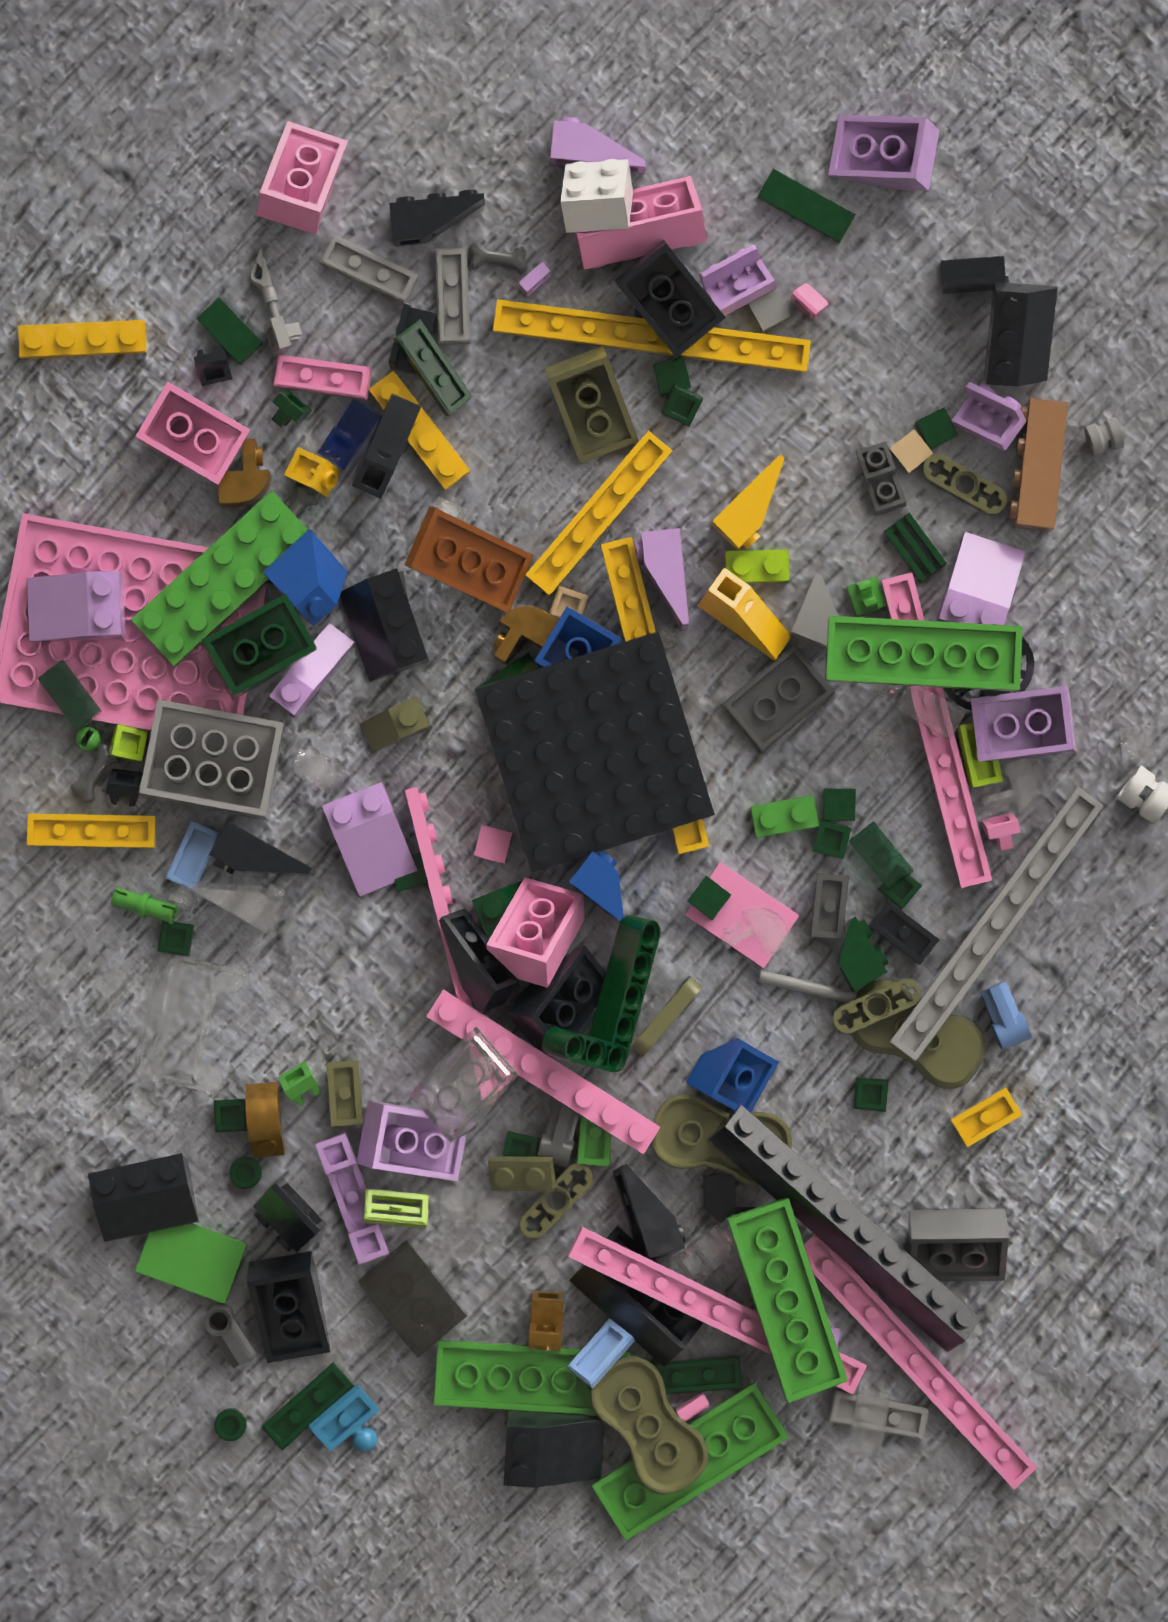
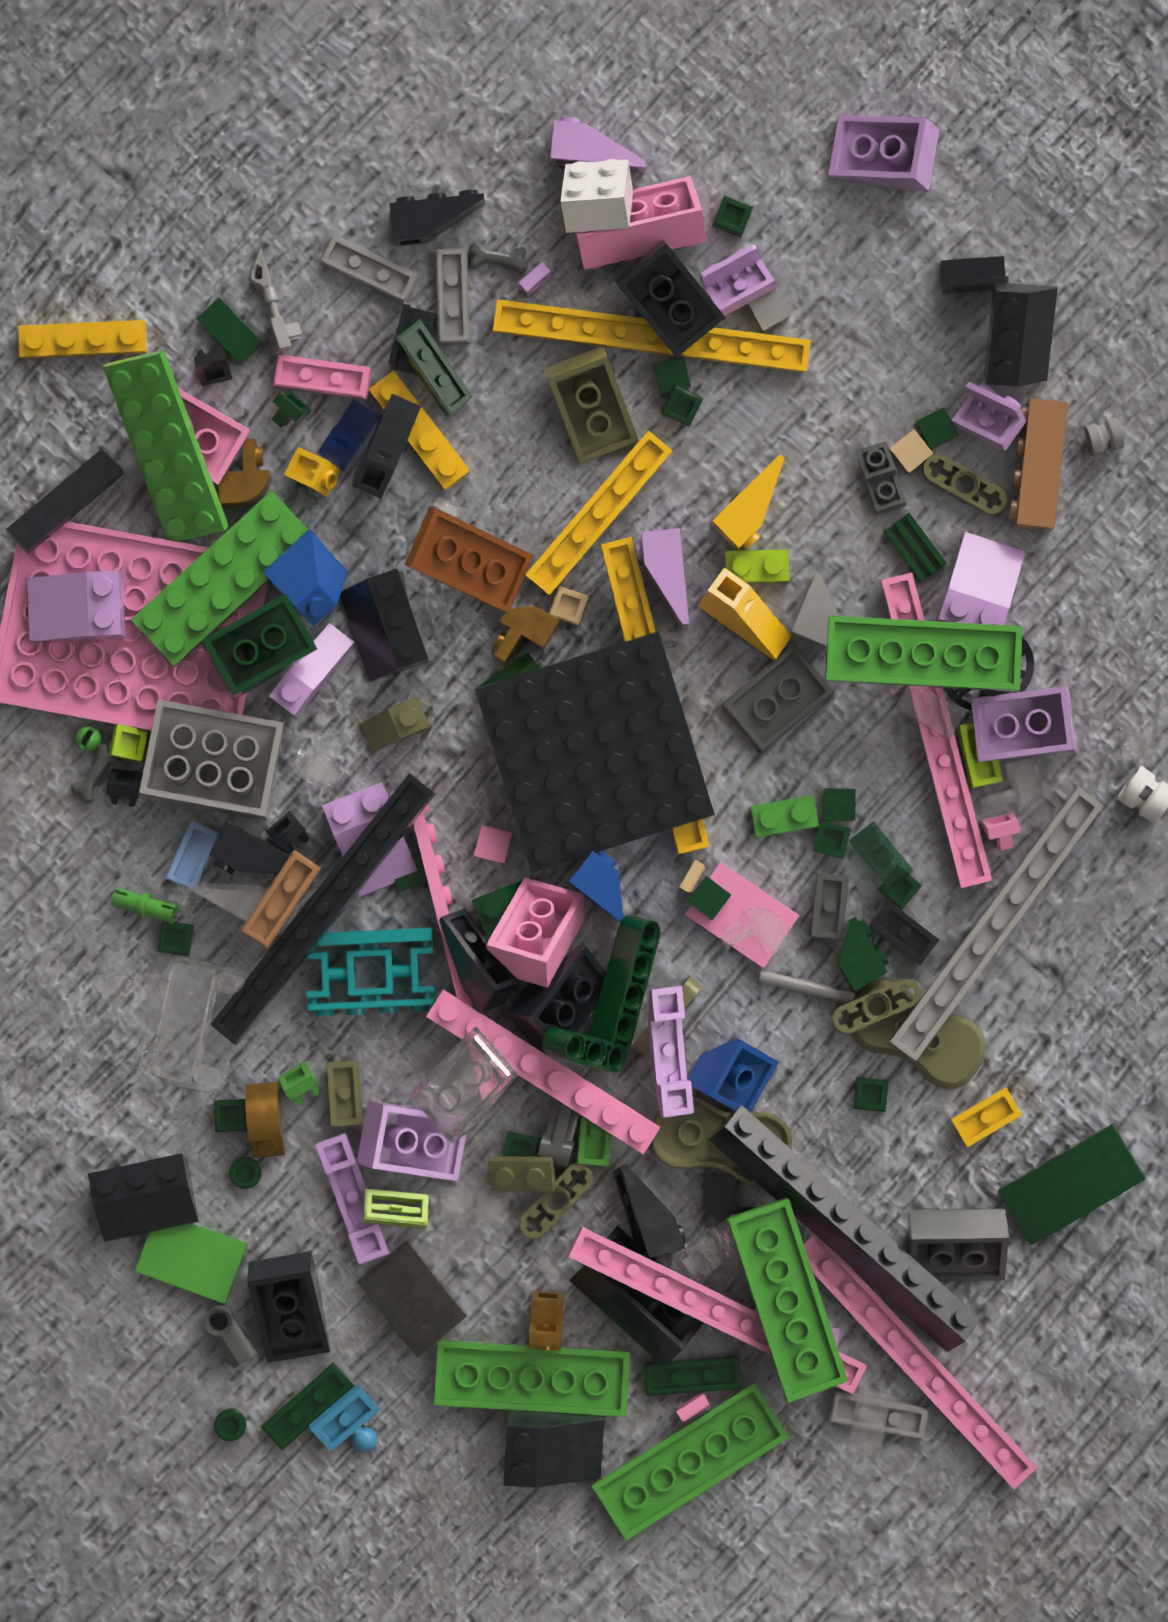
yellow plate [27,814,156,848] -> none
clear green plate [37,660,102,730] -> none
black slope [253,1178,327,1253] -> none
bright pink slope [256,121,348,235] -> none
blue slope [535,606,622,667] -> none
light blue tile [567,1318,635,1389] -> none
olive plate [590,1356,708,1495] -> none
dark green tile [757,168,856,244] -> none
bright pink slope [791,283,828,320] -> none
bright green tile [846,576,887,617] -> none
medium blue piece [980,982,1032,1051] -> none
none -> black tile [6,449,124,555]
none -> bright green plate [103,350,229,542]
none -> black plate [210,773,436,1045]
none -> medium nougat tile [241,850,321,949]
none -> black tile [266,810,309,854]
none -> teal fence [306,928,436,1017]
none -> lavender slope [648,986,694,1118]
none -> tan tile [679,860,705,893]
none -> dark green tile [712,195,753,238]
none -> dark green slope [998,1123,1146,1246]

